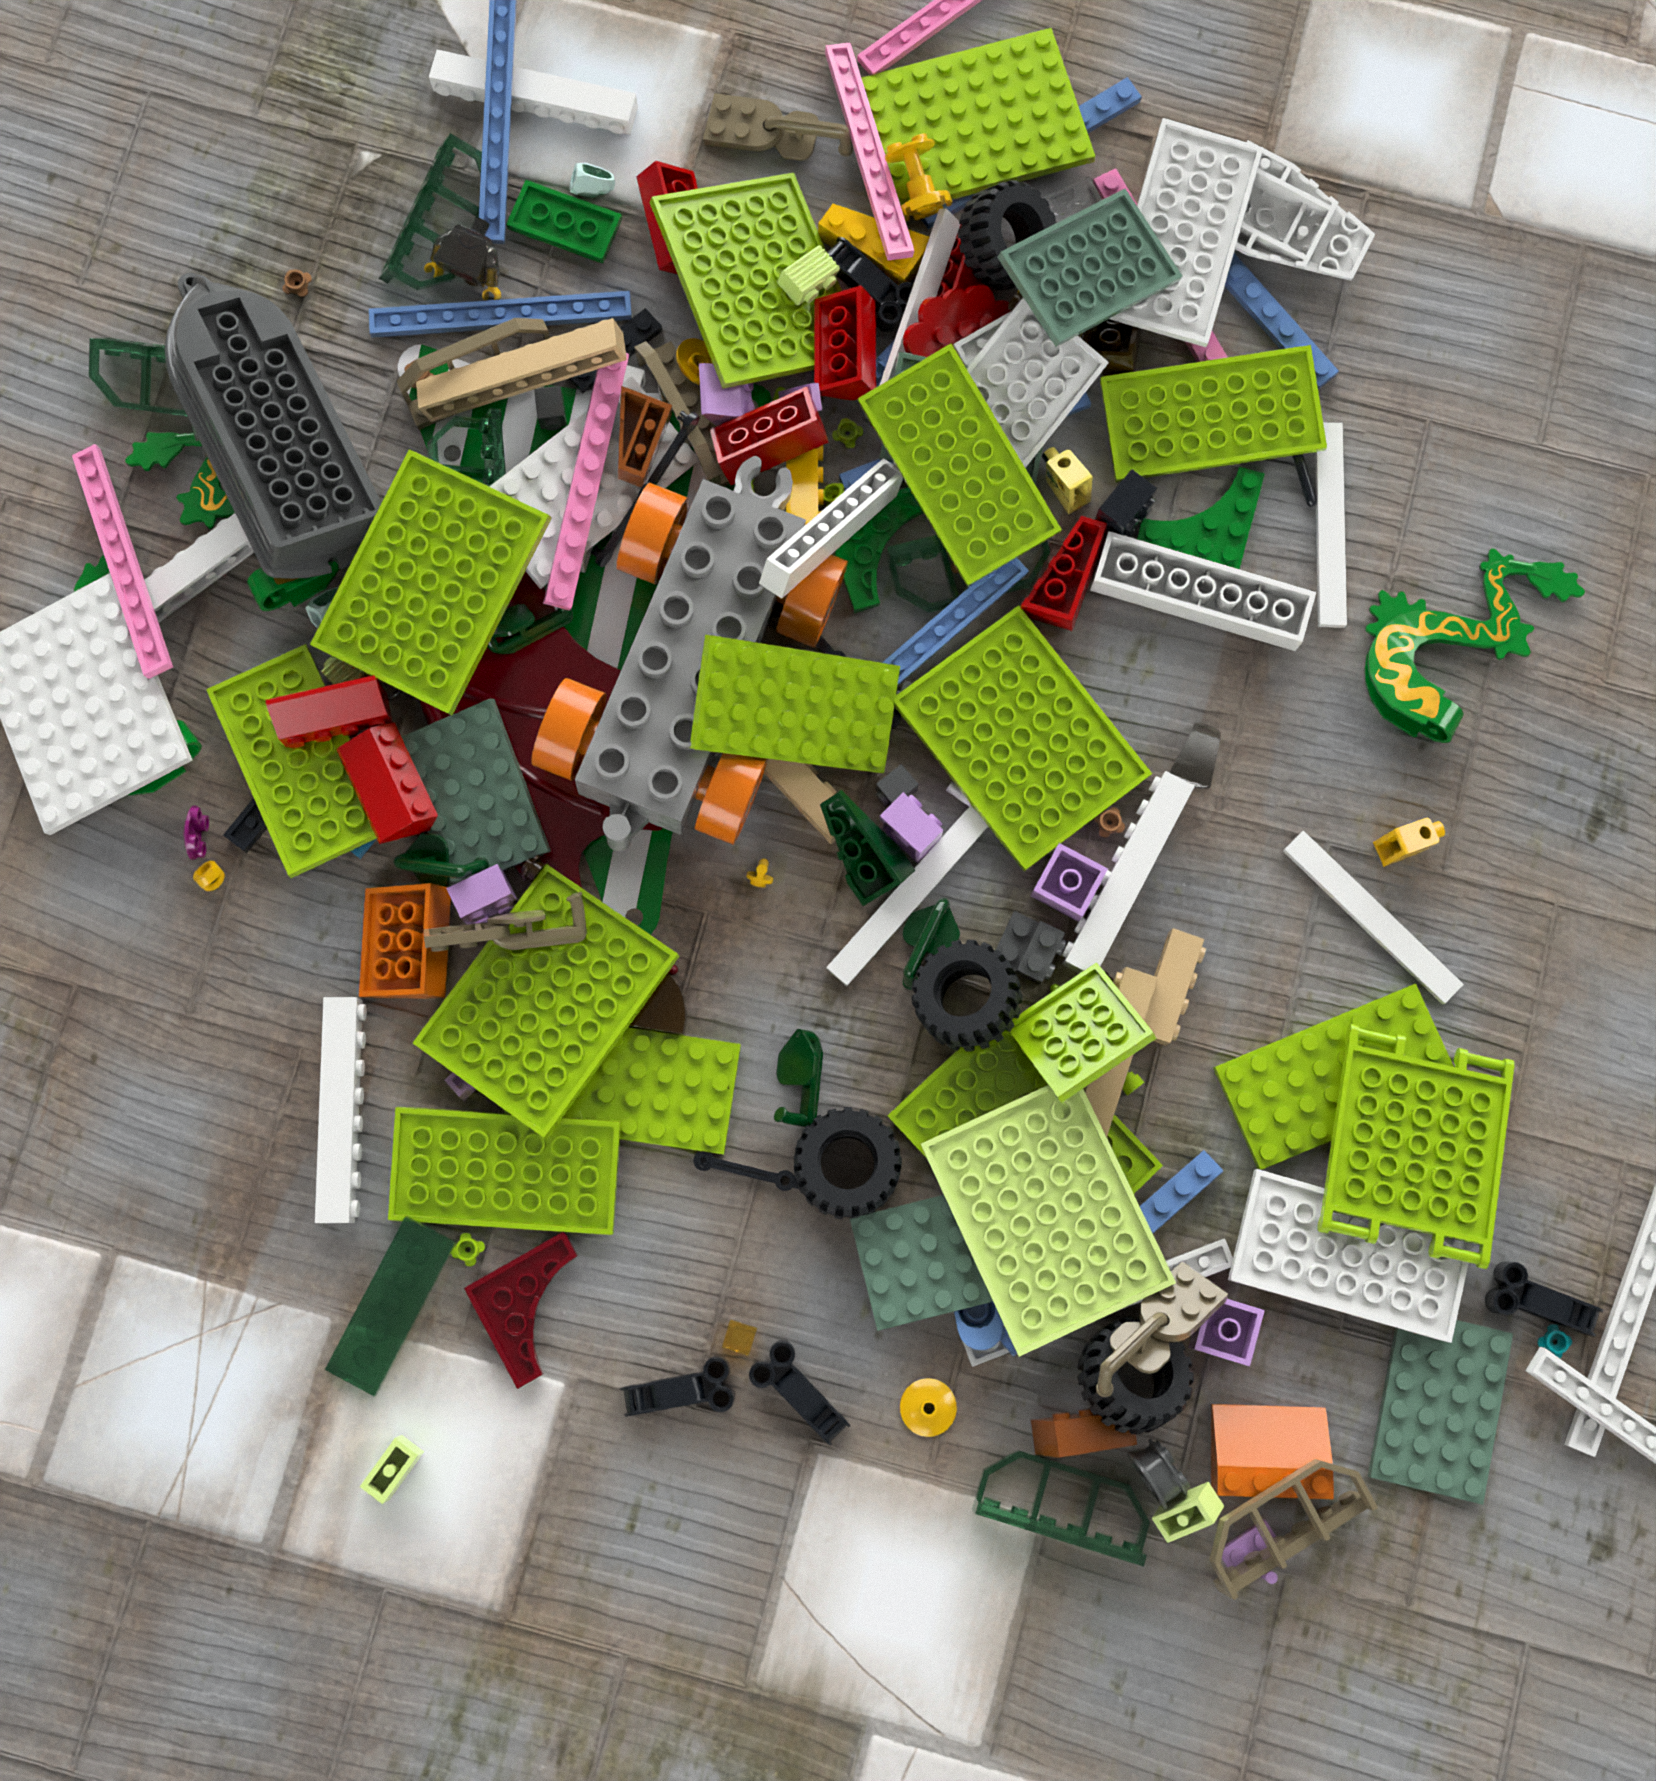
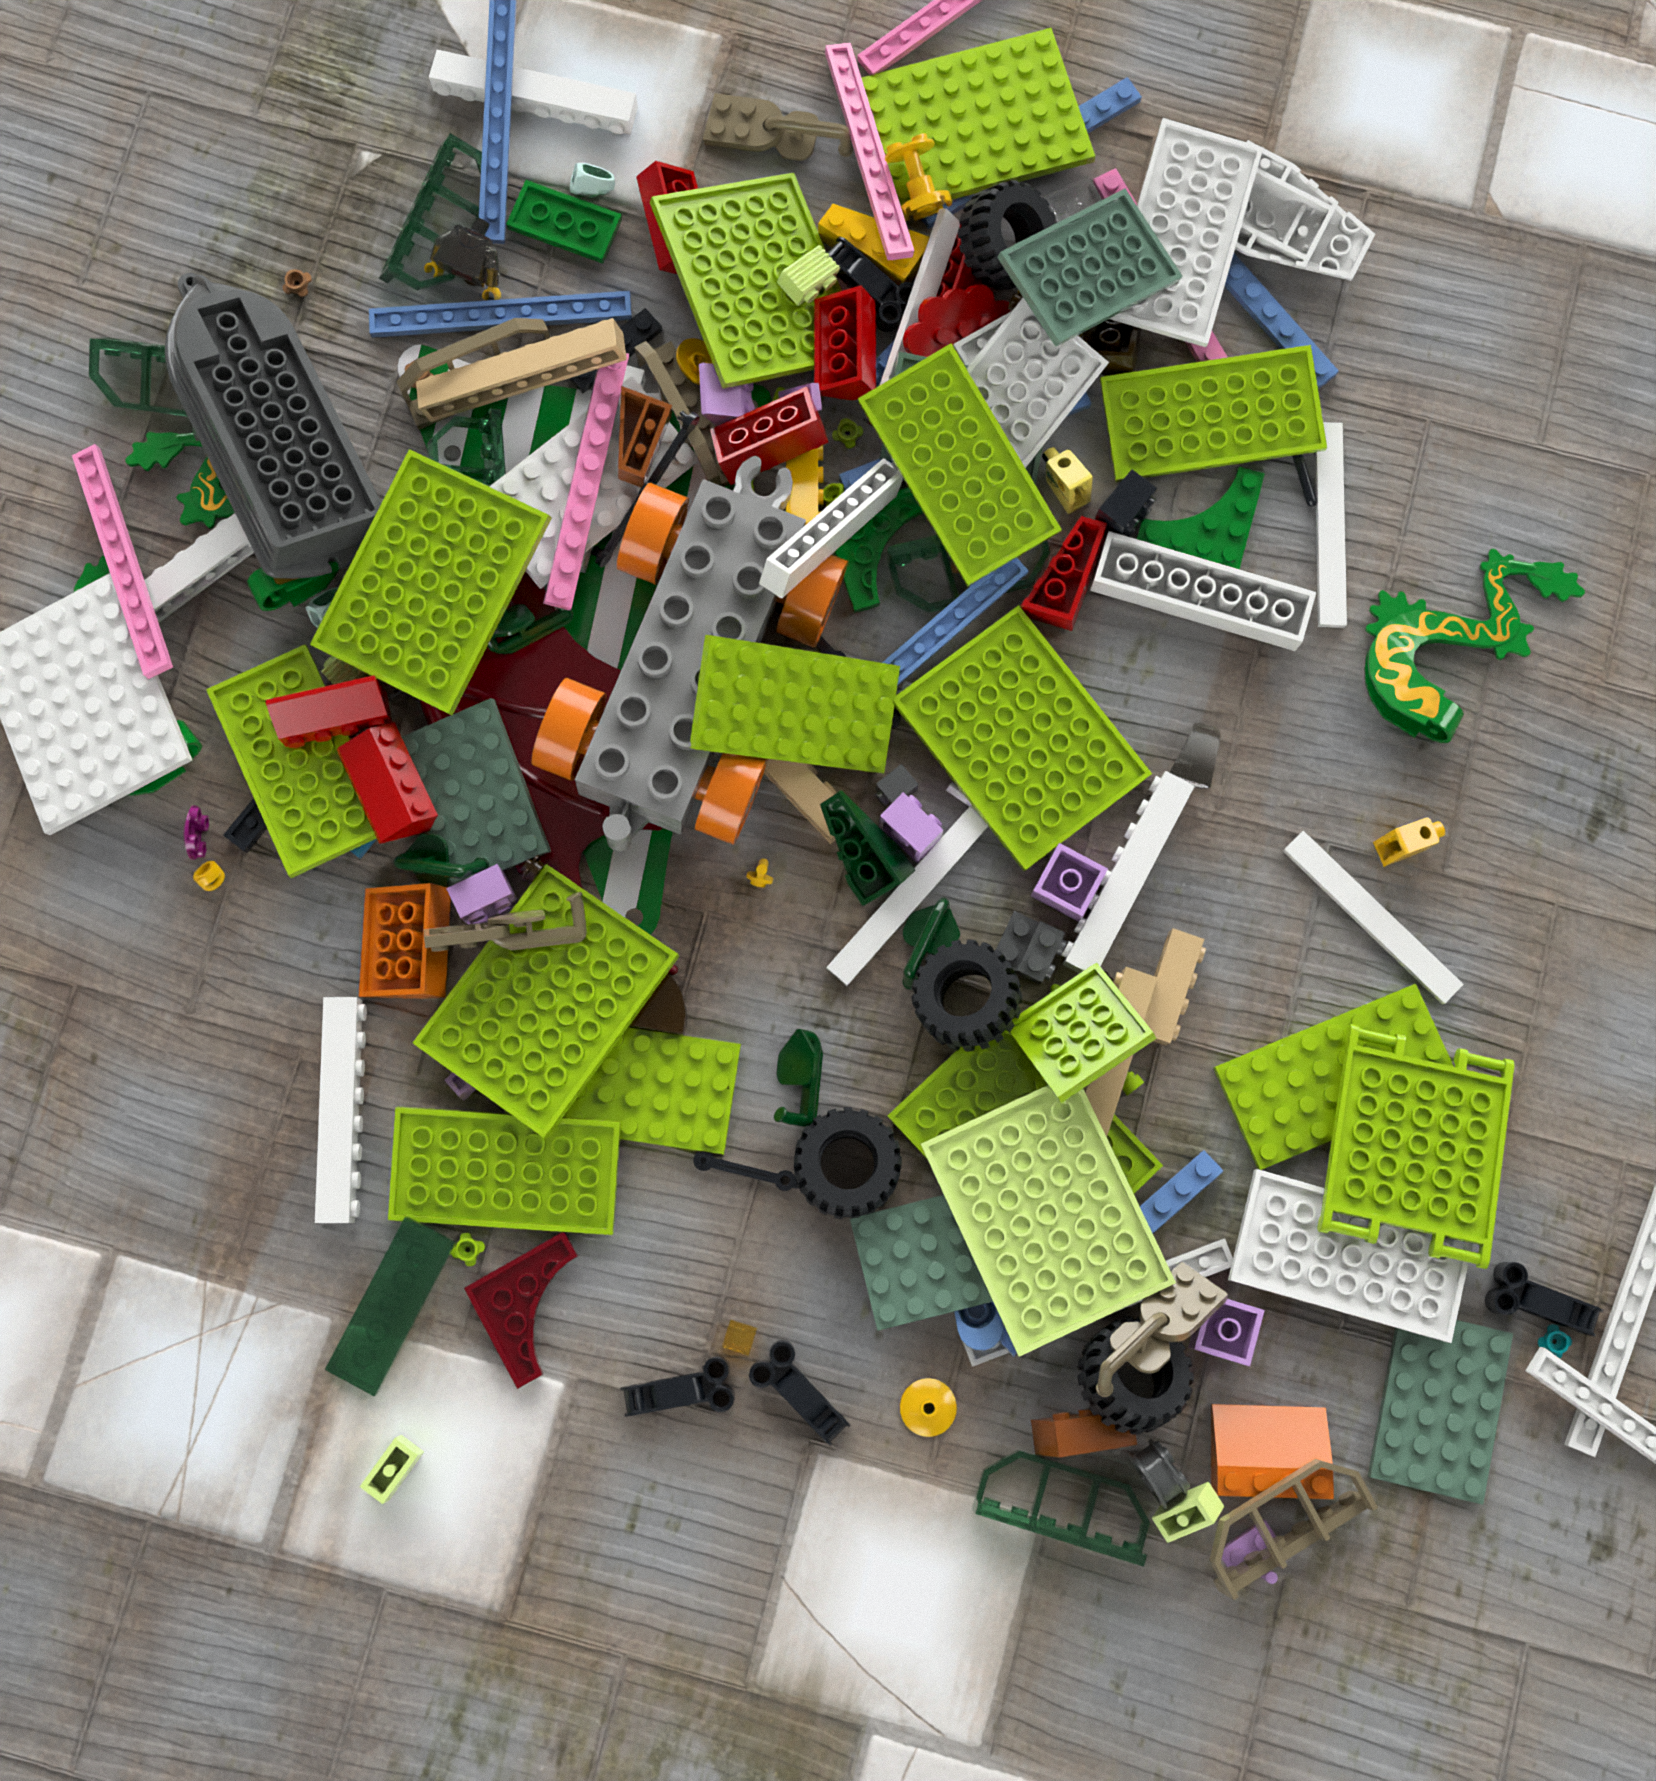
dark grey brick [534,386,567,431] -> none
medium nougat plate [1094,807,1125,838] -> none

